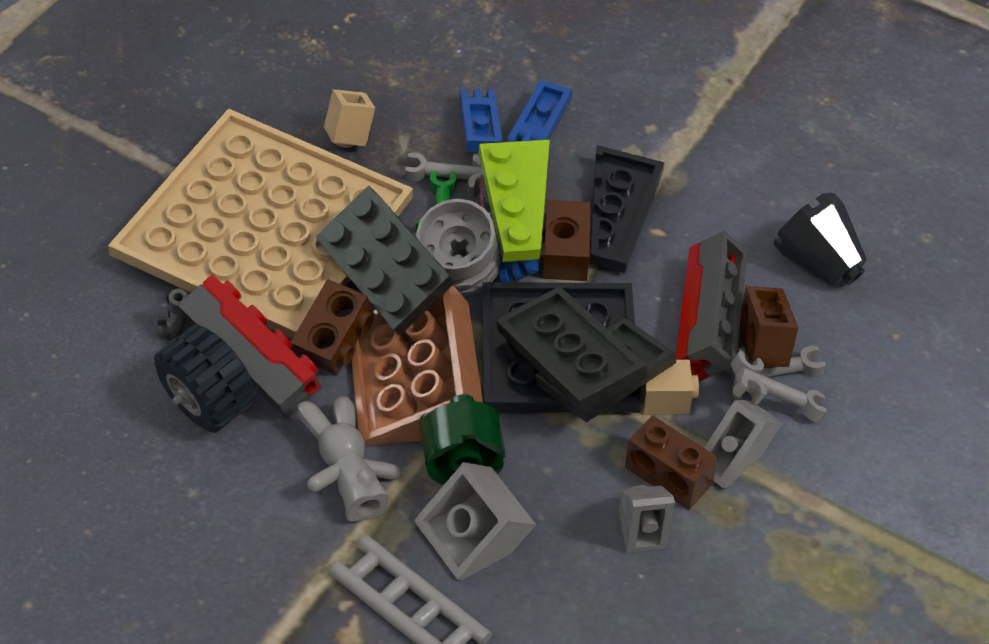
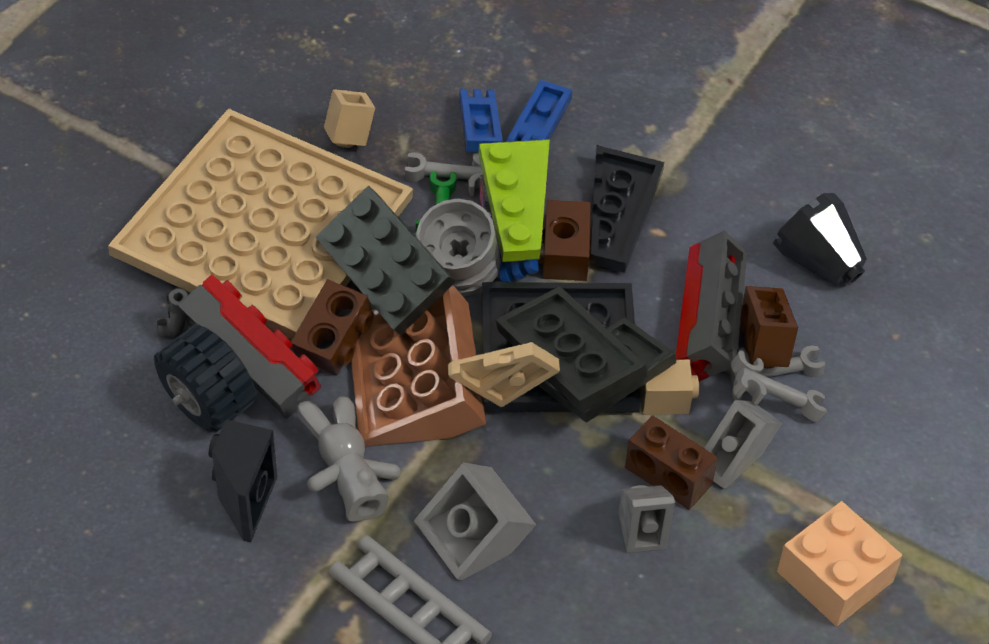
dark green brick [419,394,506,485] -> none
none -> black slope [208,419,277,542]
none -> tan wing [448,342,560,407]
none -> light nougat brick [777,501,903,627]

